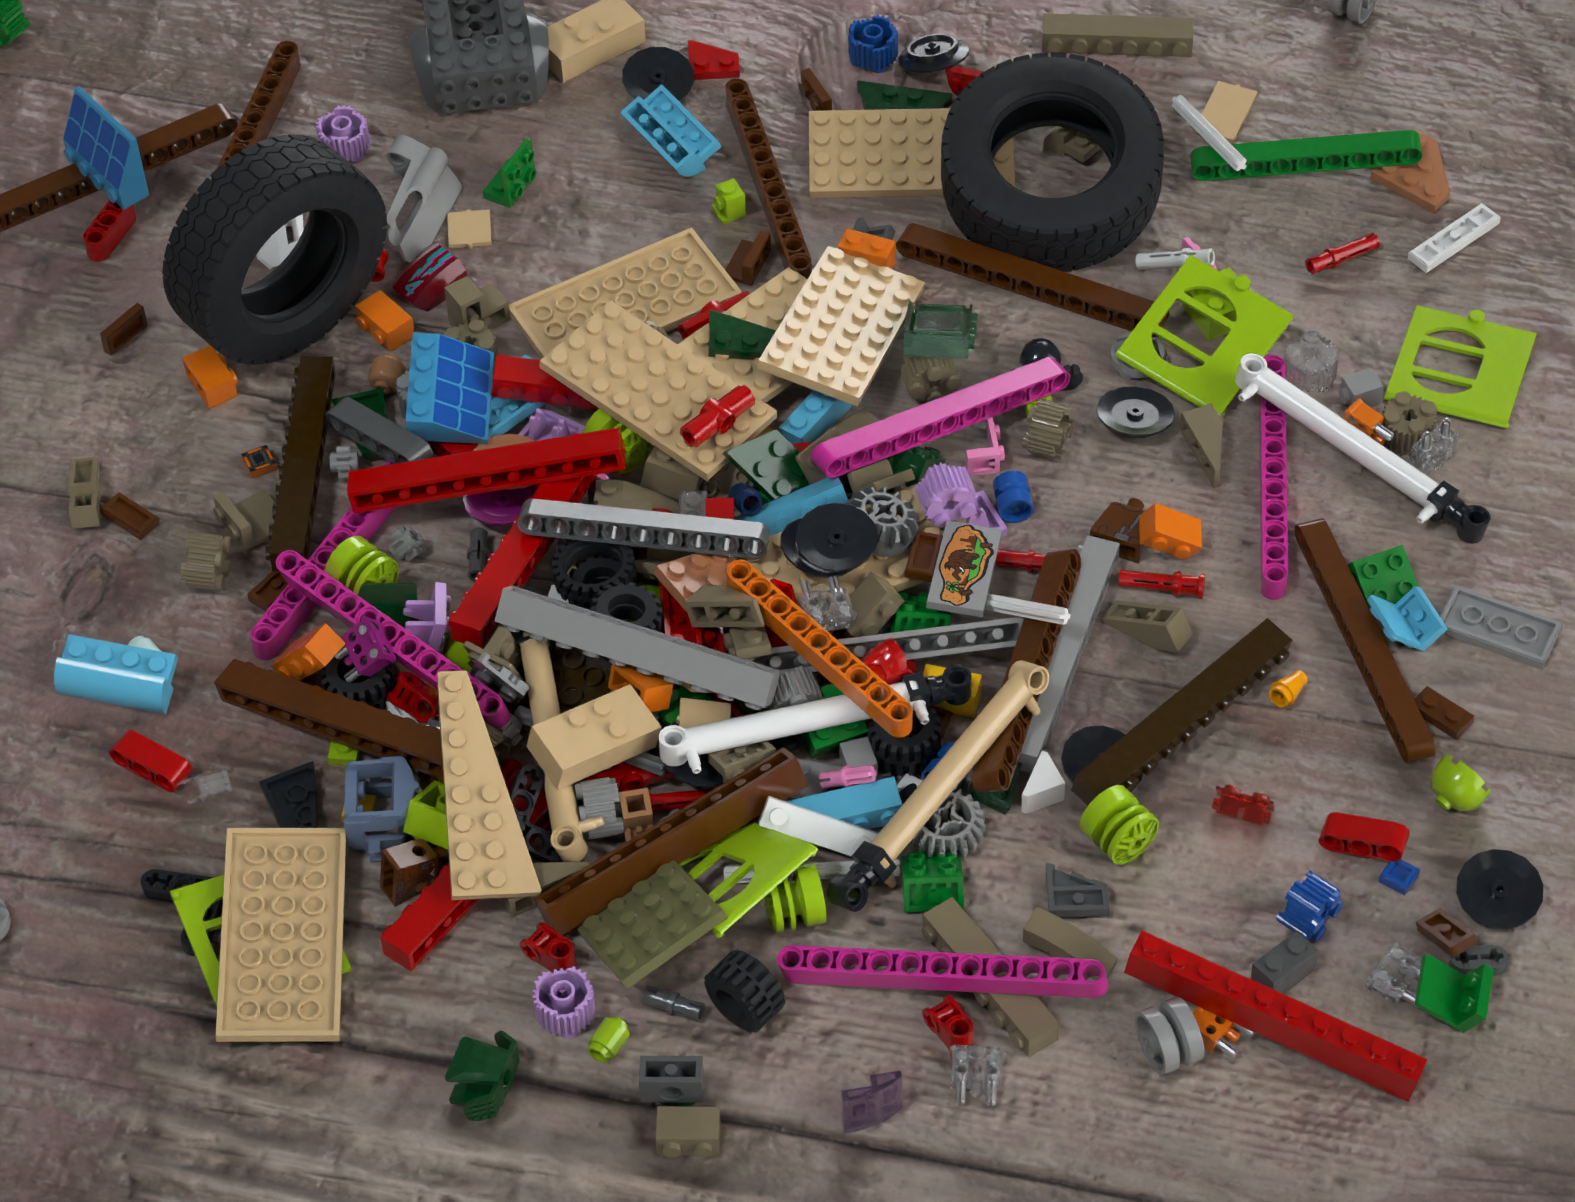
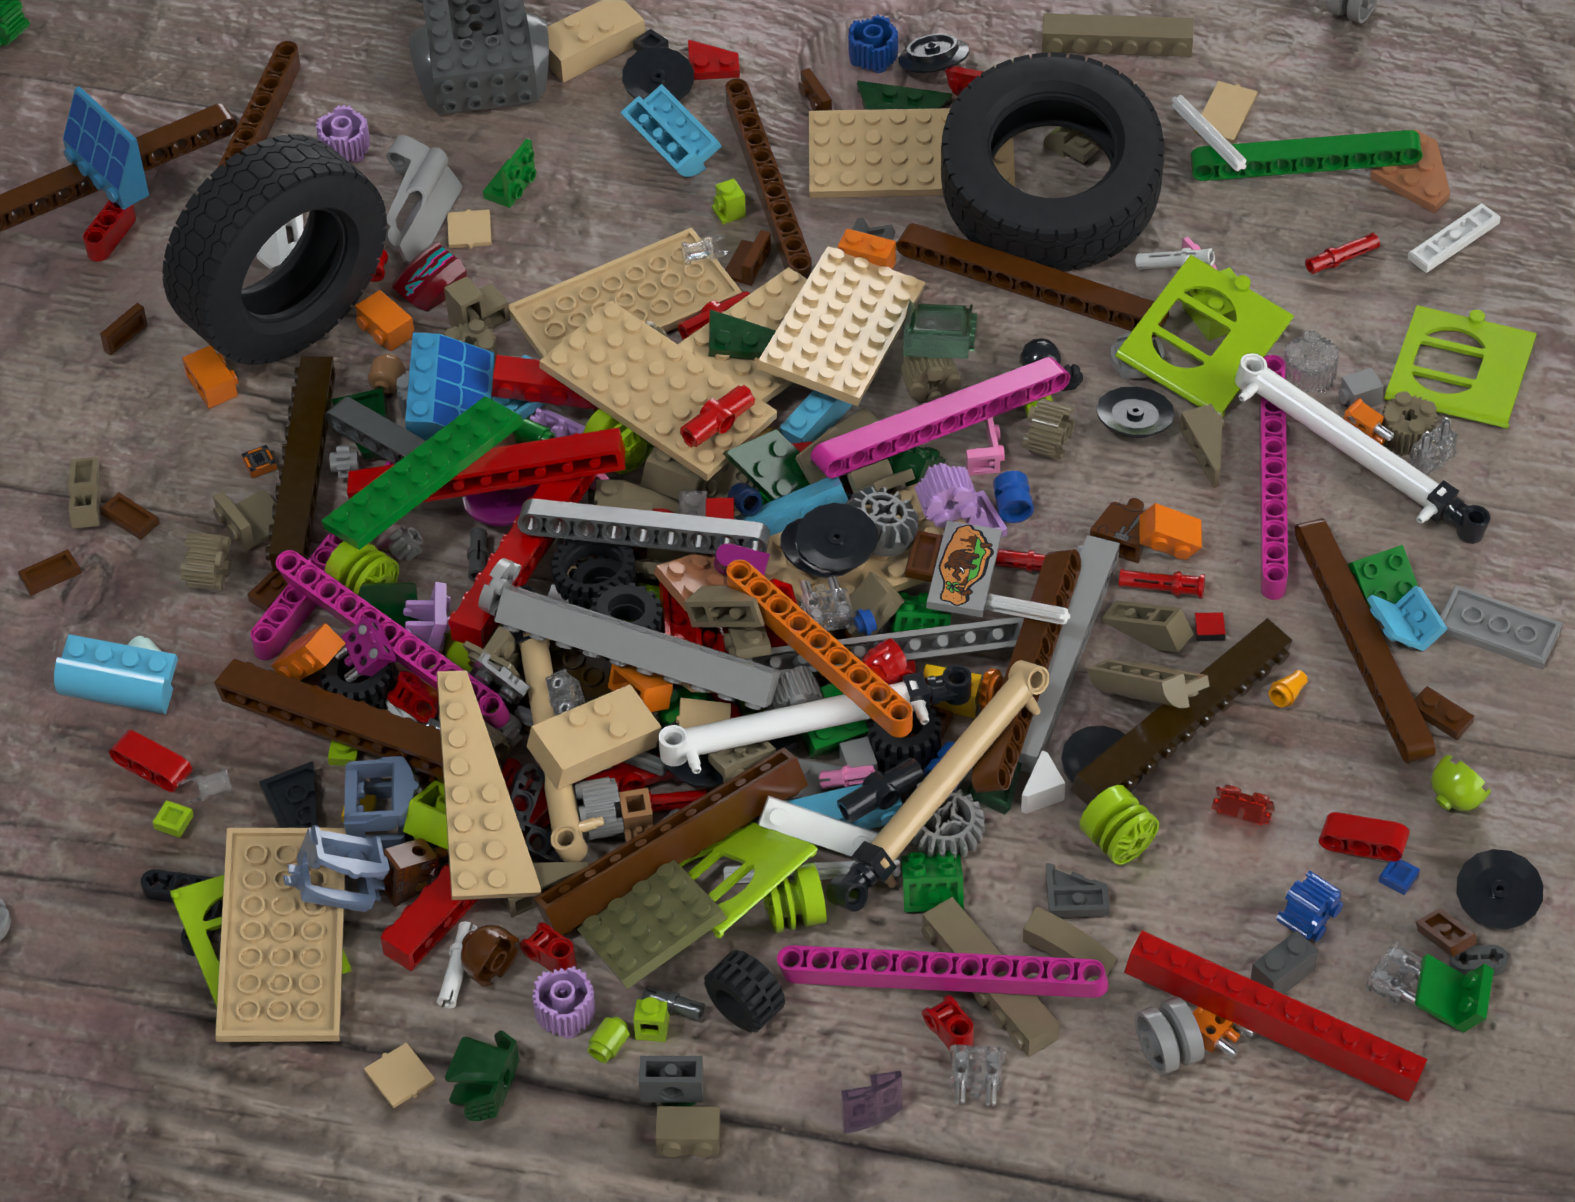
none -> reddish brown tile [18,549,81,596]
none -> lime plate [152,800,194,838]
none -> sand blue animal [283,825,390,912]
none -> green plate [321,396,524,550]
none -> tan piece [364,1043,436,1109]
none -> white pin [437,921,478,1009]
none -> reddish brown cylinder [460,925,519,987]
none -> light grey plate [478,558,521,617]
none -> green brick [513,418,556,444]
none -> clear piece [546,669,585,716]
none -> black plate [633,29,669,51]
none -> lime brick [633,997,670,1042]
none -> clear piece [681,234,731,265]
none -> magenta leg [714,543,770,575]
none -> black piece [837,758,925,823]
none -> blue plate [853,609,877,636]
none -> orange gear [978,668,1004,711]
none -> dark tan brick [1087,659,1209,708]
none -> red tile [1194,612,1226,641]

